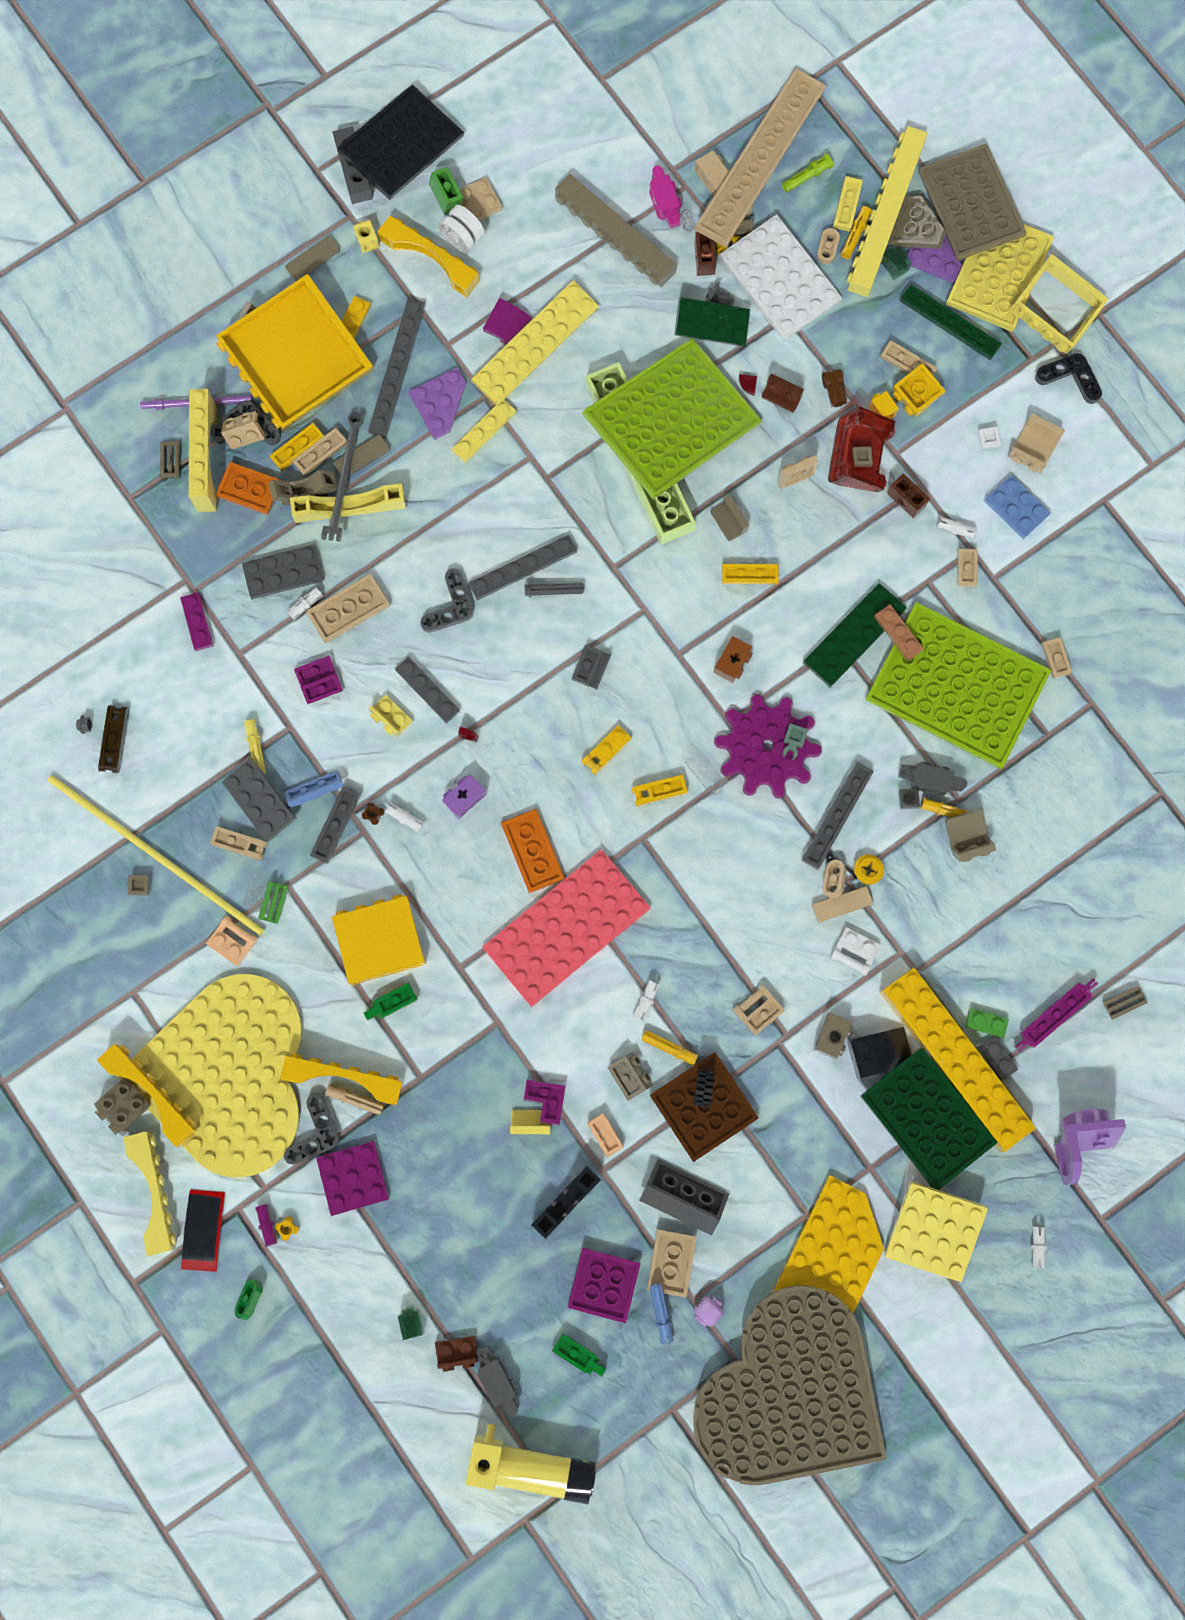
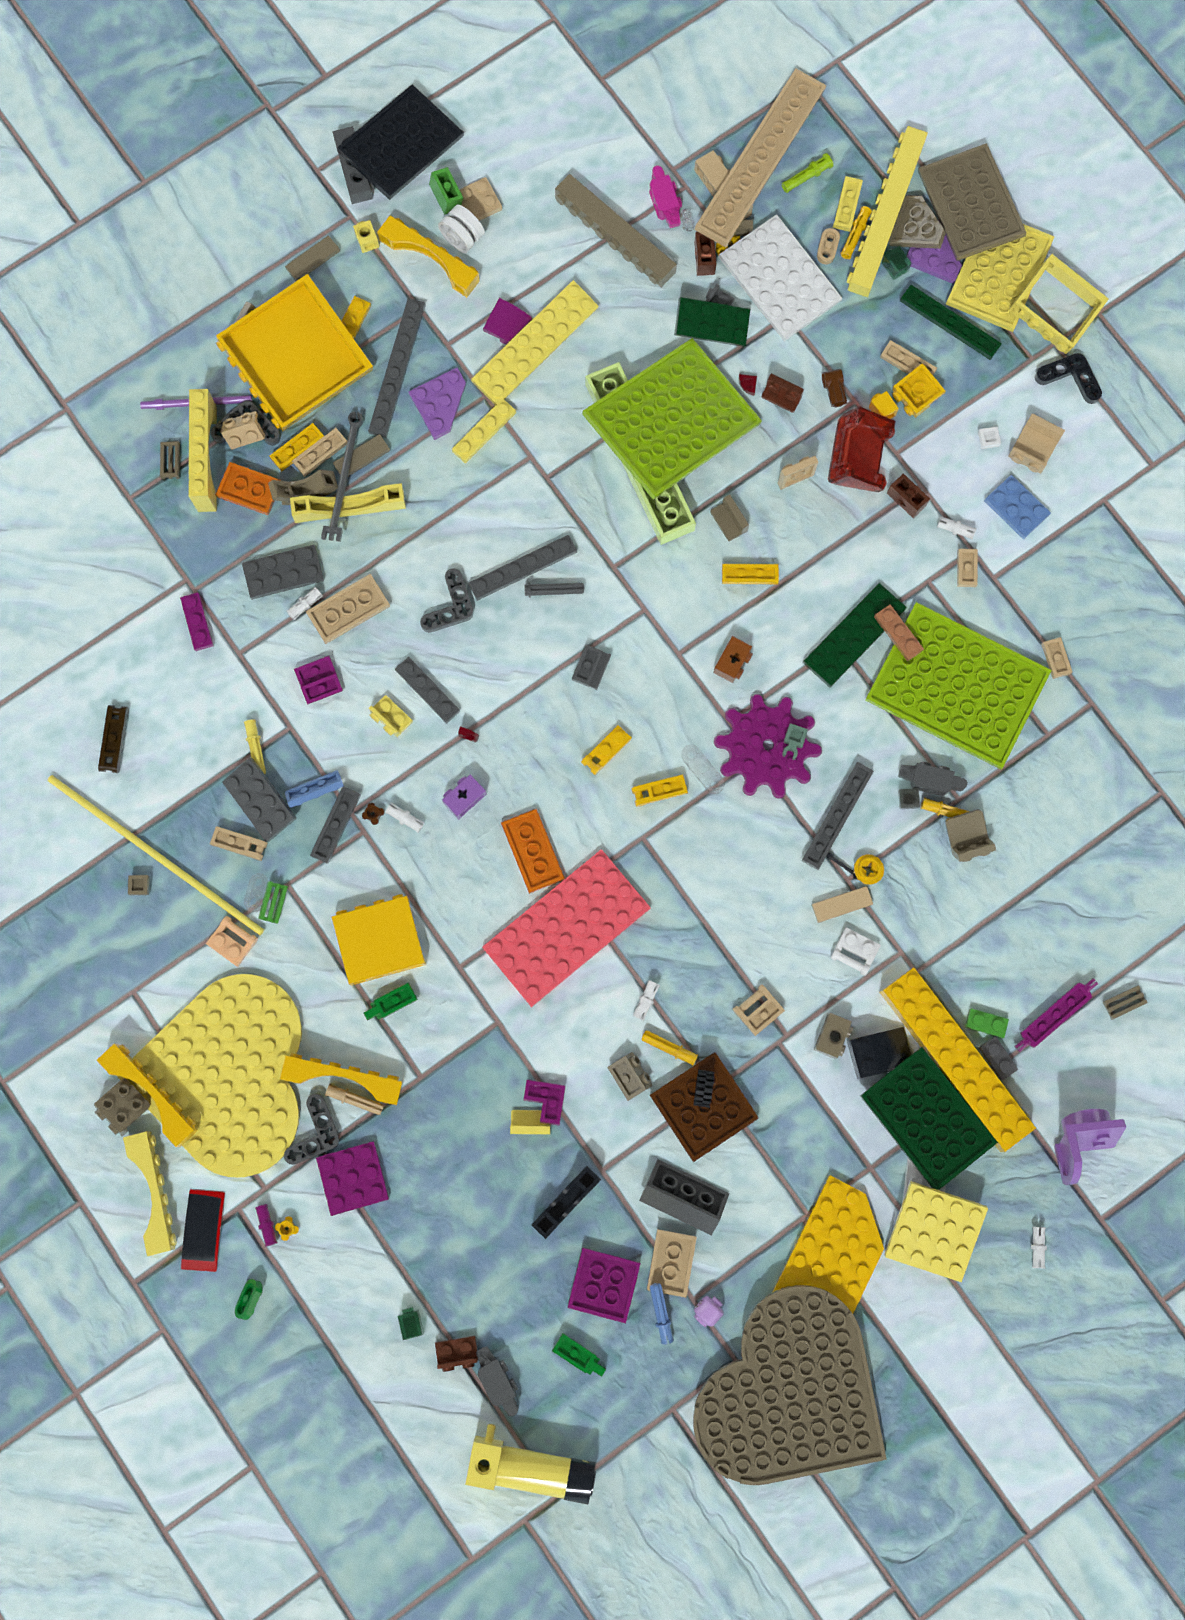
dark grey plate [76,715,92,734] -> none
light nougat plate [587,1113,624,1157] -> none
tan plate [822,860,846,899] -> none
dark tan plate [852,447,873,468] -> none

